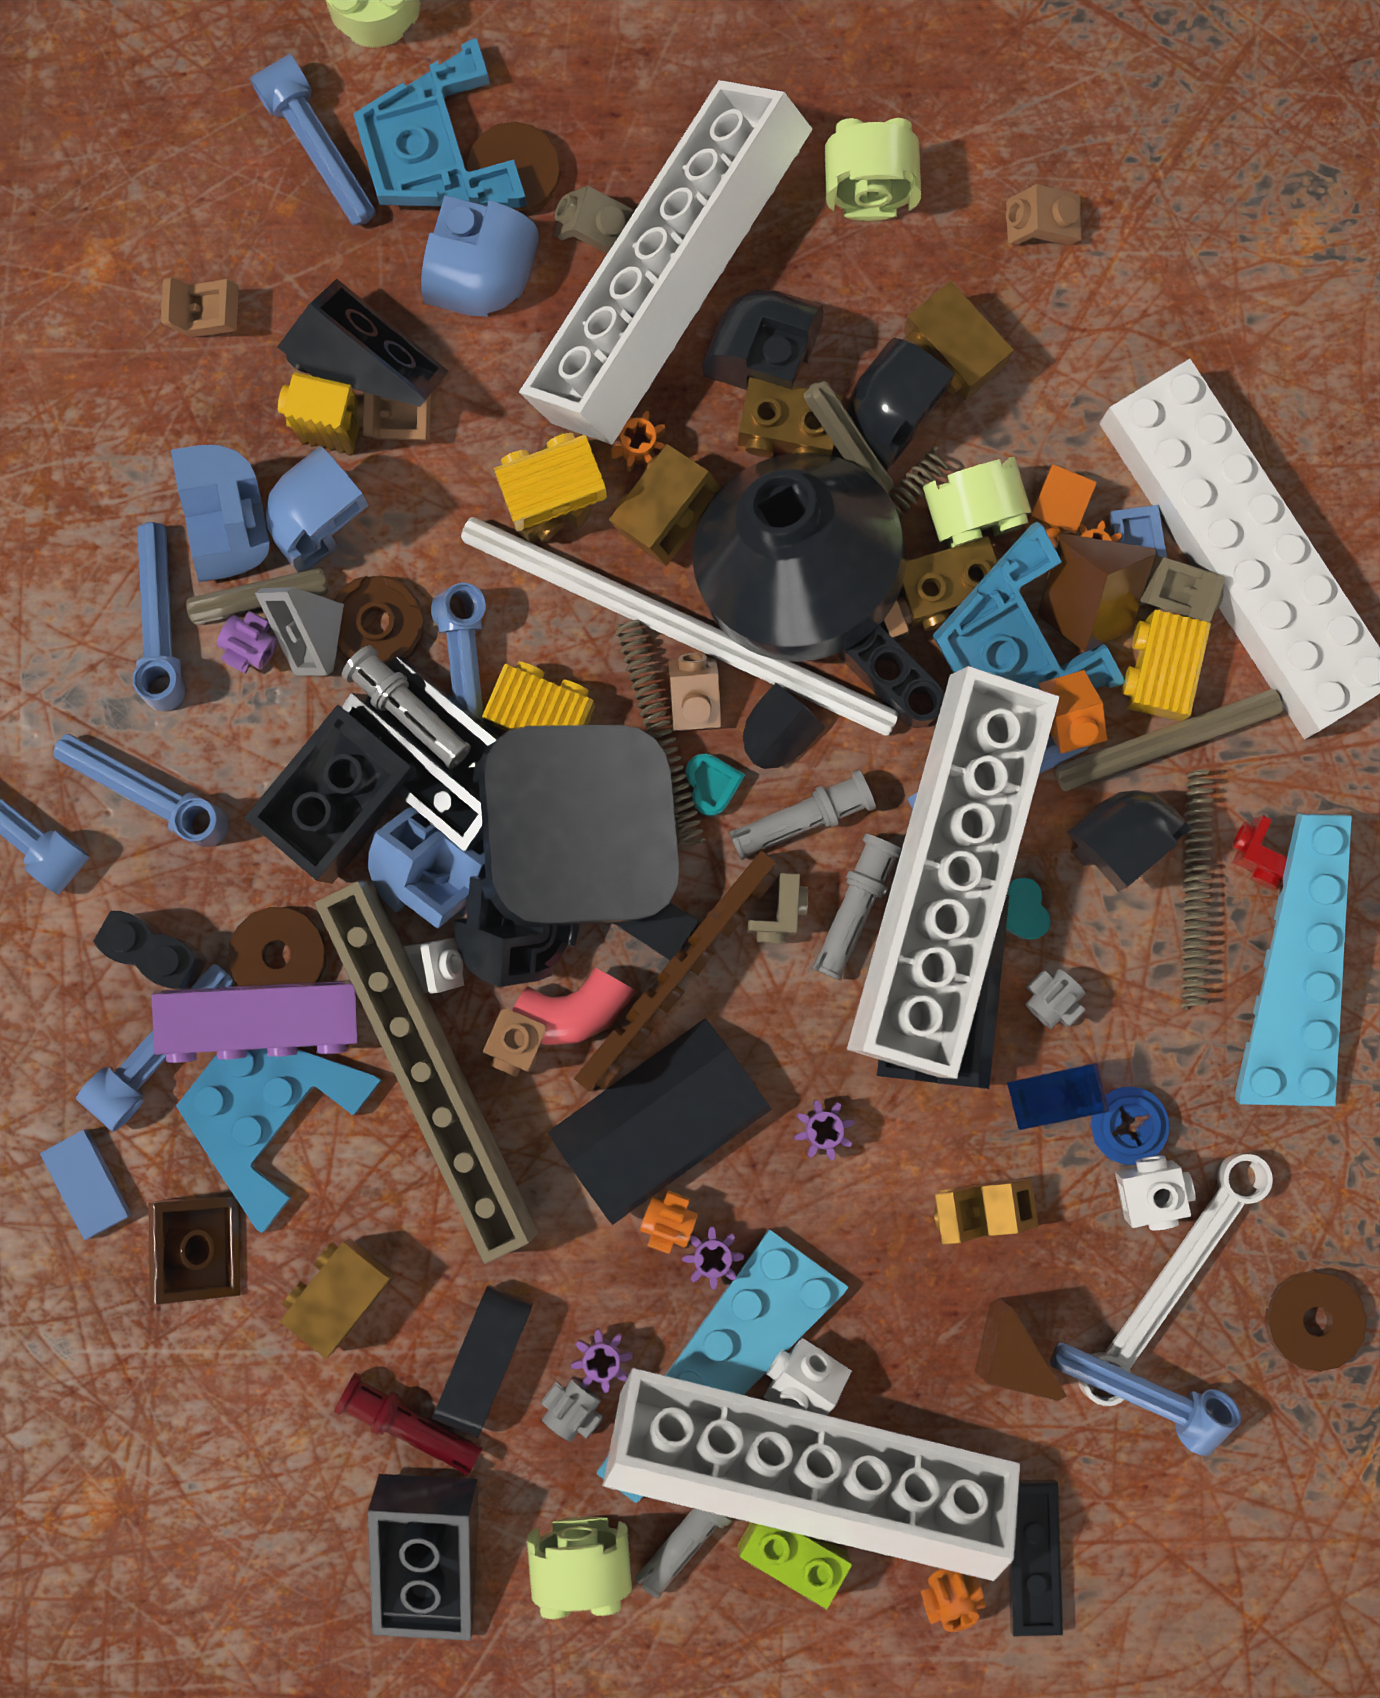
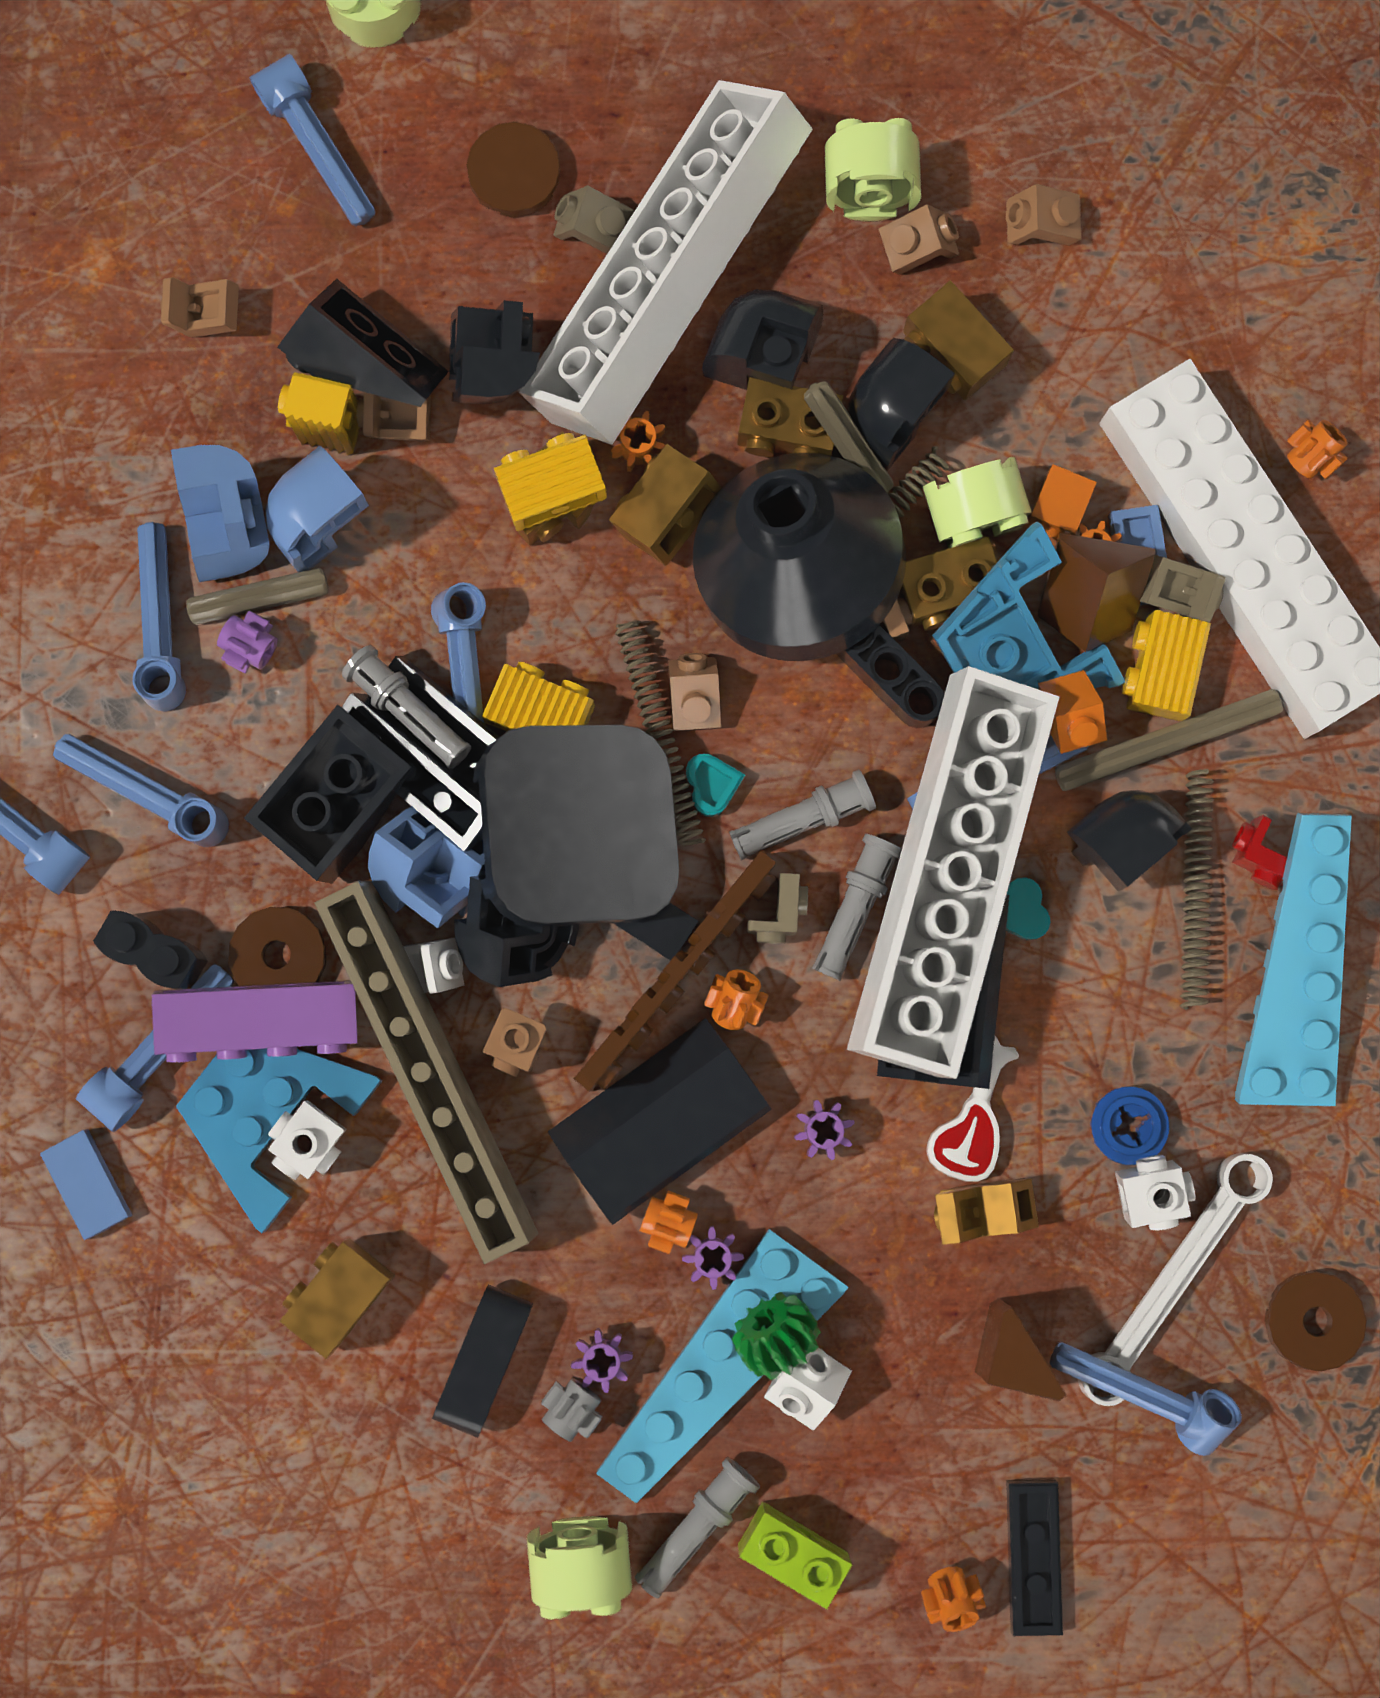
reddish brown slope [148,1197,240,1305] -> none
light grey slope [255,587,344,676] -> none
dark red pin [333,1372,483,1476] -> none
reddish brown tile [334,575,425,666] -> none
dark azure wing [353,38,527,208] -> none
black slope [368,1474,478,1641] -> none
medium blue brick [421,195,540,317] -> none
white axle [461,517,898,735] -> none
coral cylinder [512,967,636,1045] -> none
white brick [603,1368,1020,1581] -> none
black brick [743,682,825,769] -> none
clear blue slope [1007,1063,1109,1130] -> none
light grey gear [1025,969,1086,1029] -> none
none -> white brick [268,1100,347,1180]
none -> black brick [449,300,540,404]
none -> orange gear [704,969,768,1030]
none -> green gear [732,1292,821,1381]
none -> medium nougat bracket [878,204,959,275]
none -> piece [926,1036,1019,1182]
none -> orange gear [1287,420,1348,479]

